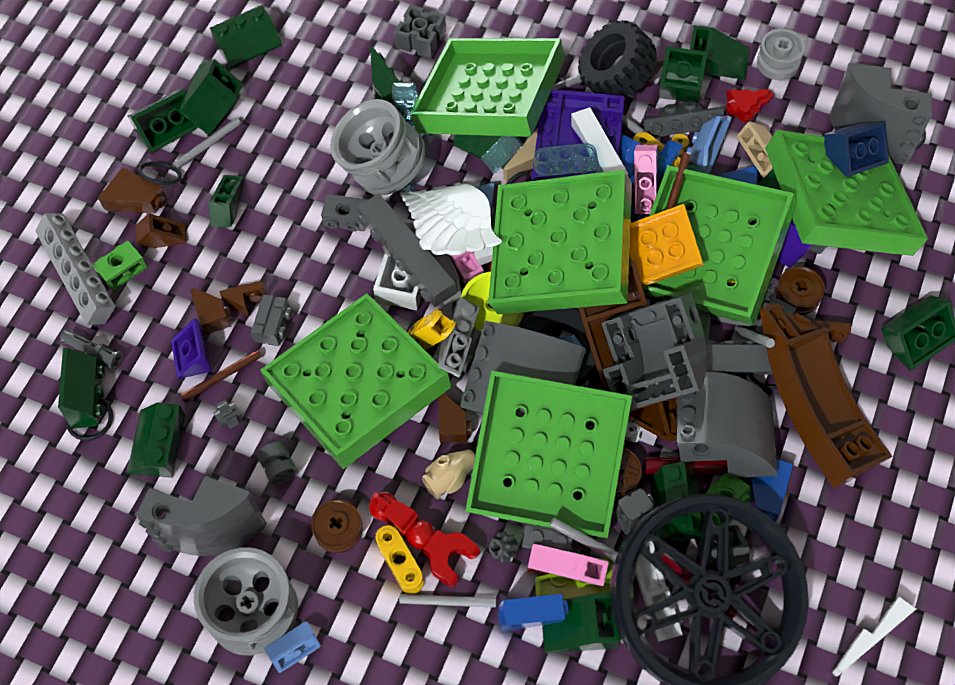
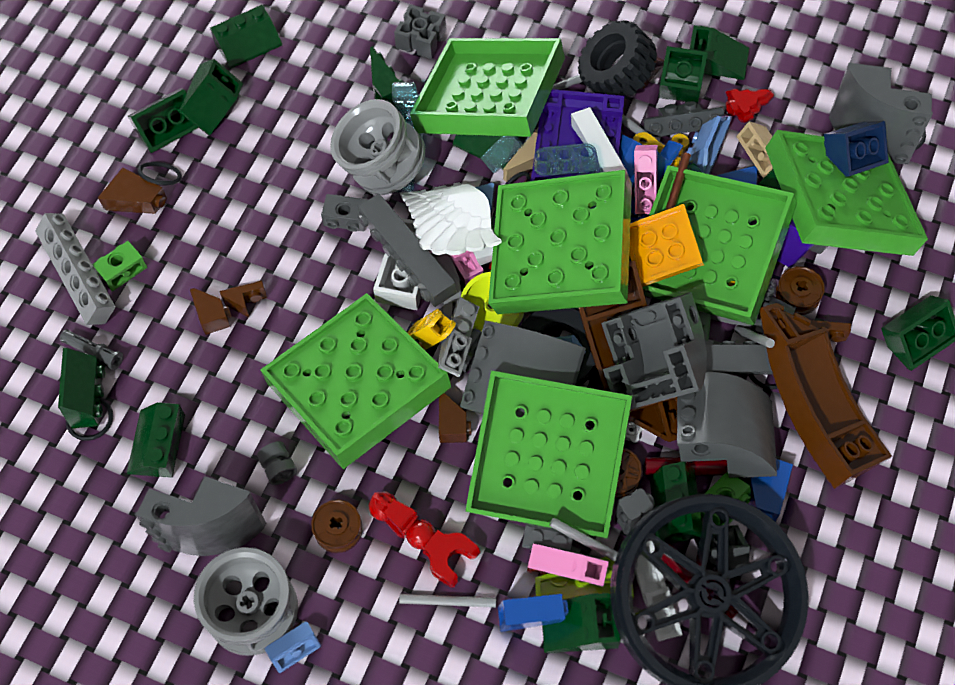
reddish brown slope [135,213,187,248] -> none
dark purple slope [171,319,212,379] -> none
light grey bar [172,117,241,169] -> none
copper bar [180,349,262,402] -> none
dark green slope [208,175,244,228] -> none
dark grey gear [214,400,242,429] -> none
dark grey brick [251,295,292,346] -> none
yellow piece [376,525,424,594] -> none
tan animal [422,450,476,500] -> none
dark grey gear [489,532,519,563] -> none
light grey wheel [757,28,805,80] -> none
white slope [832,597,916,677] -> none

